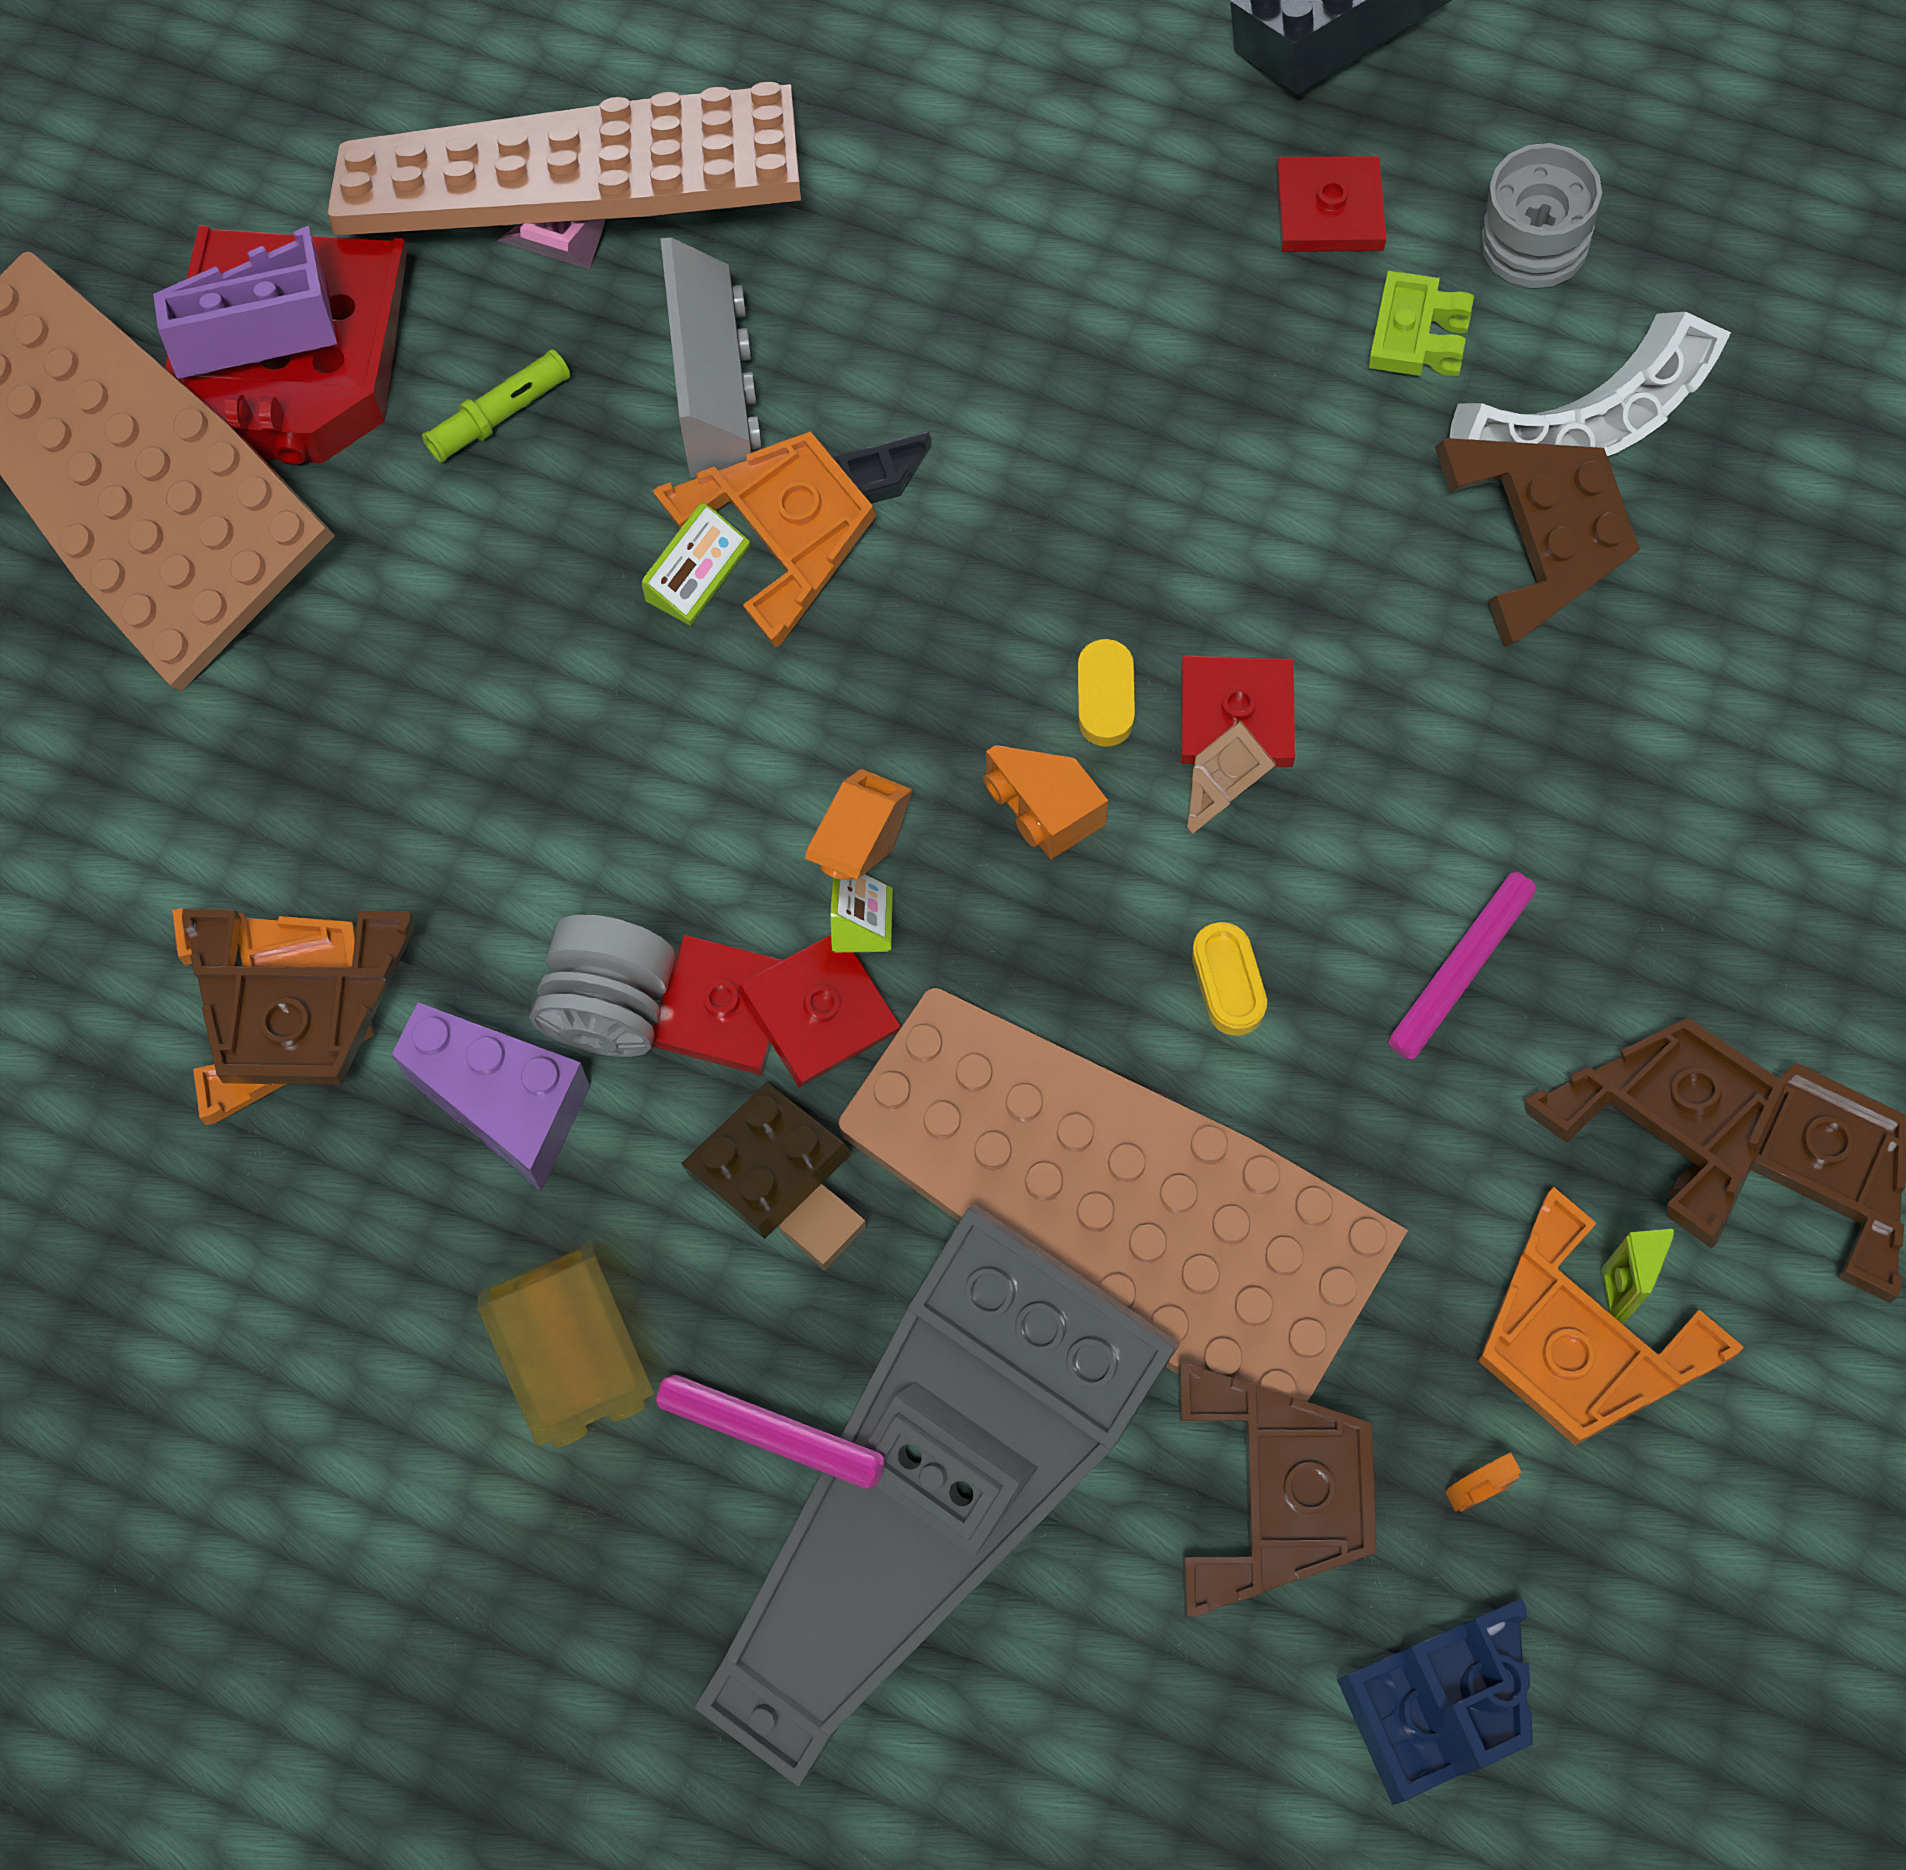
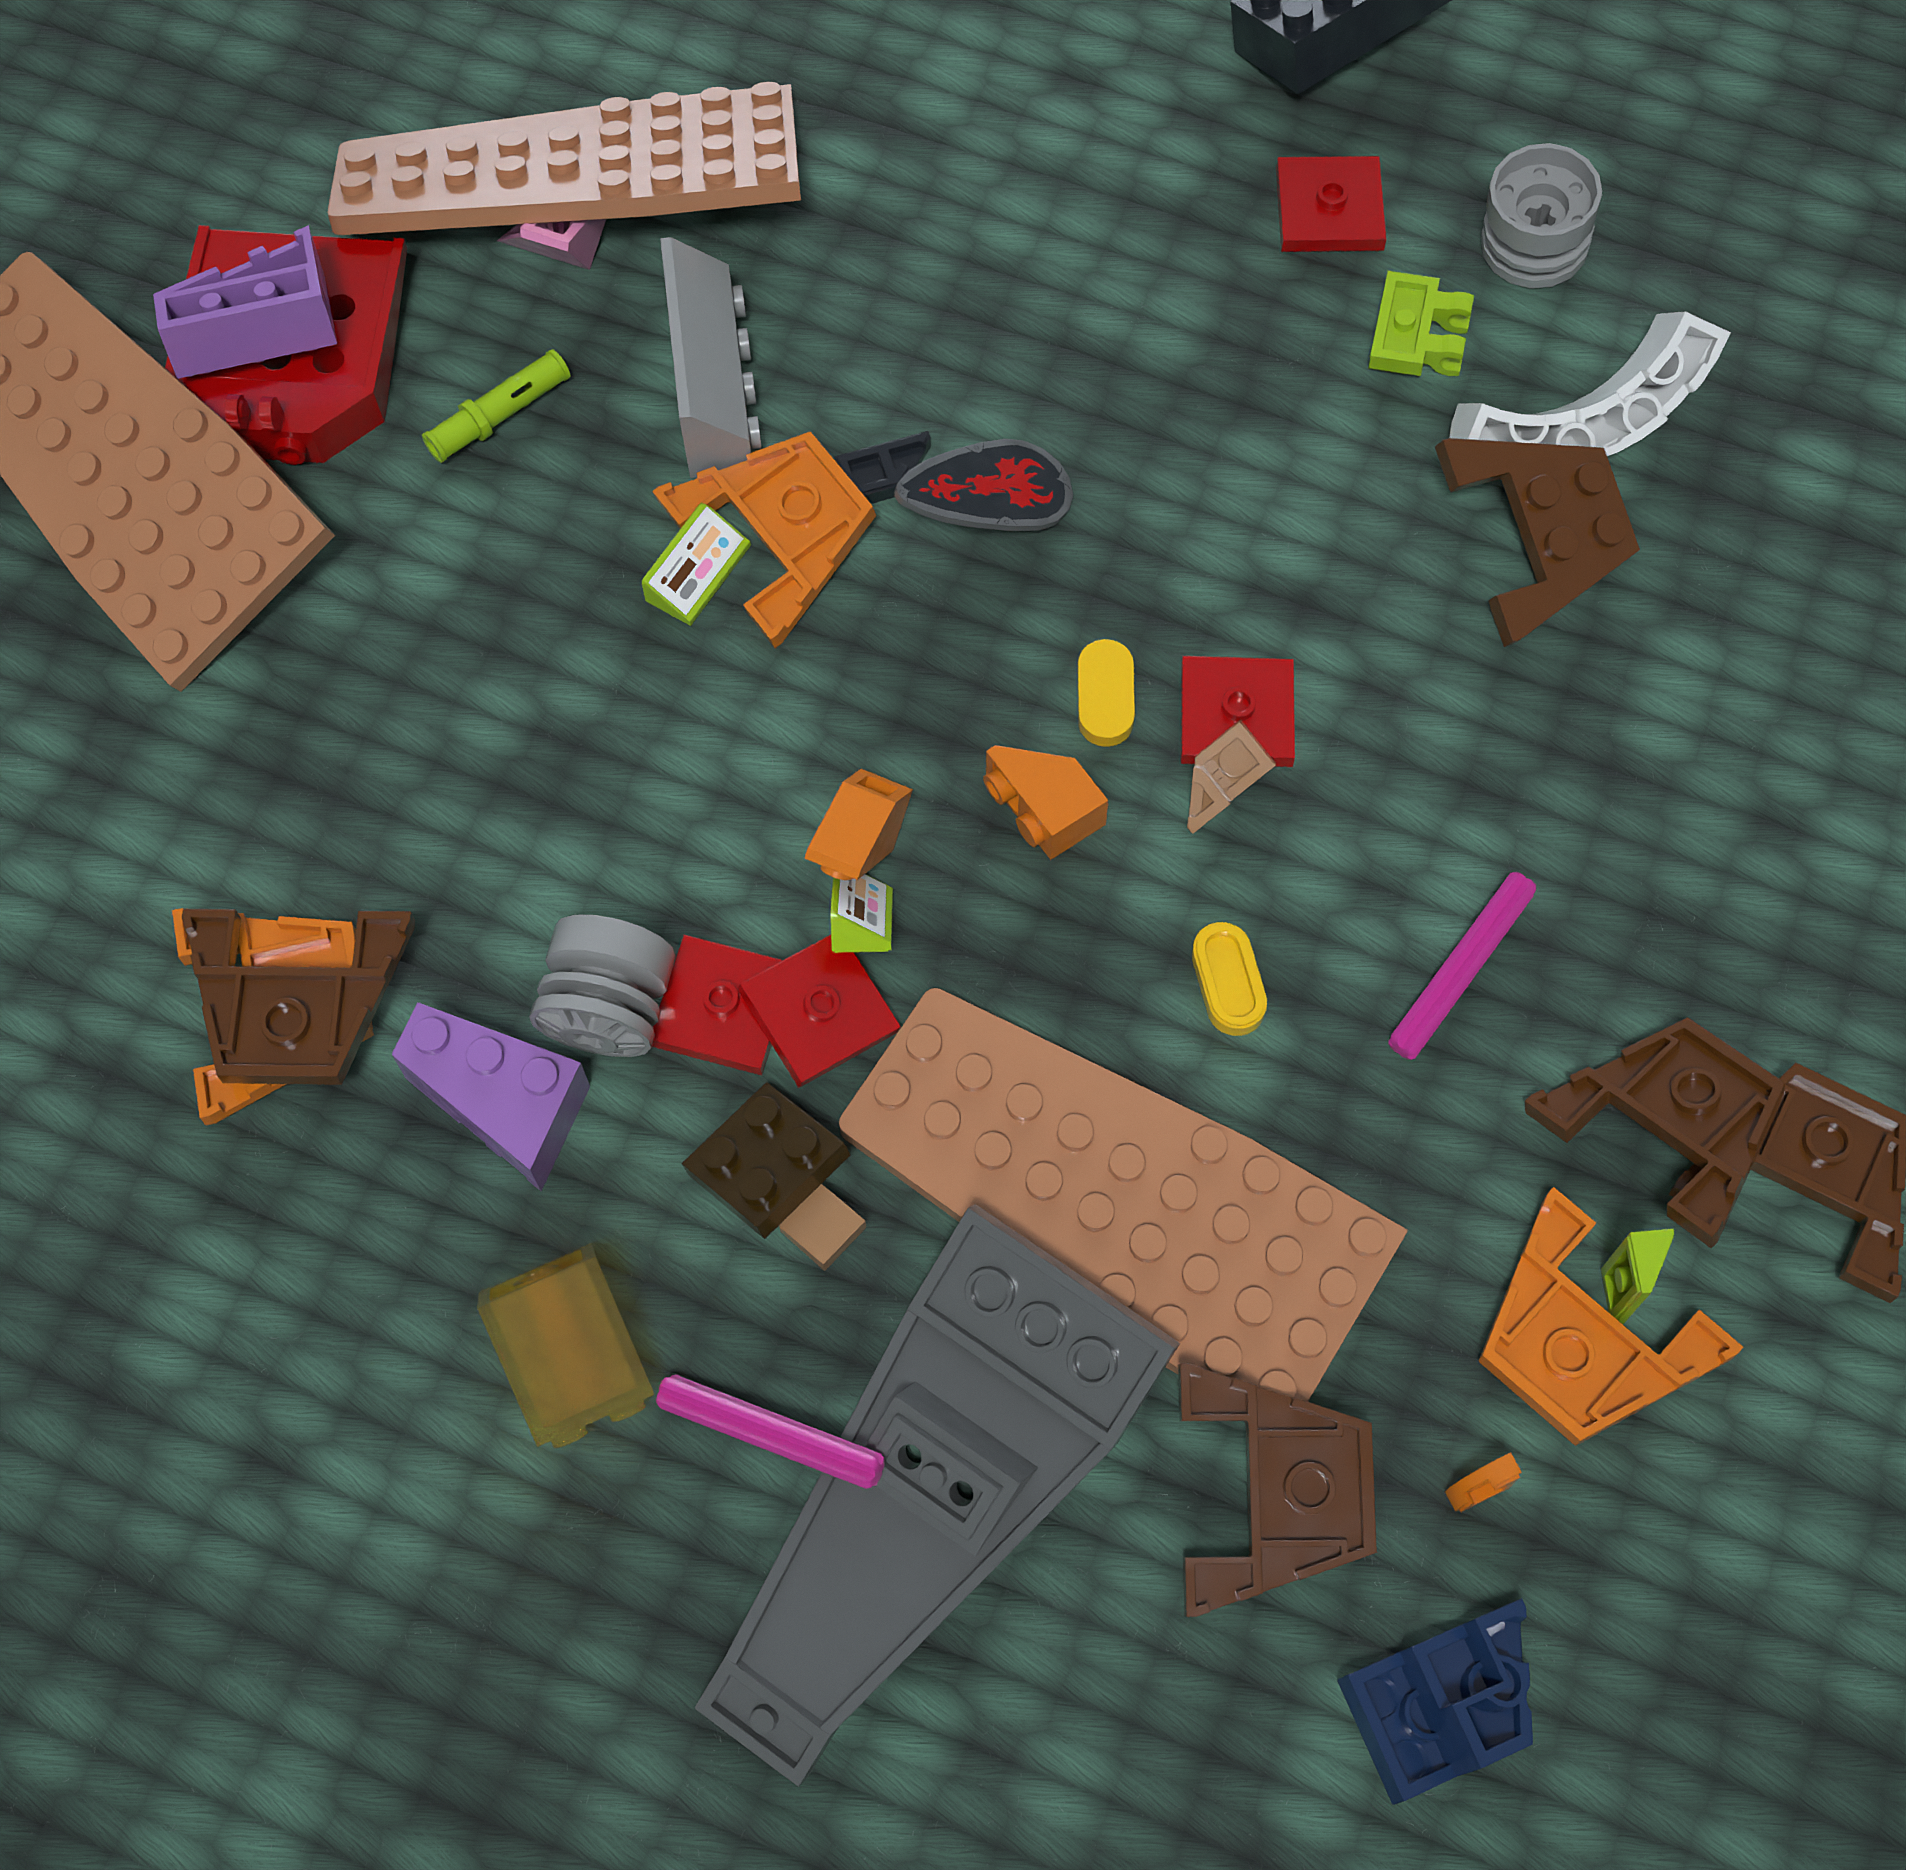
none -> shield [894,439,1073,531]

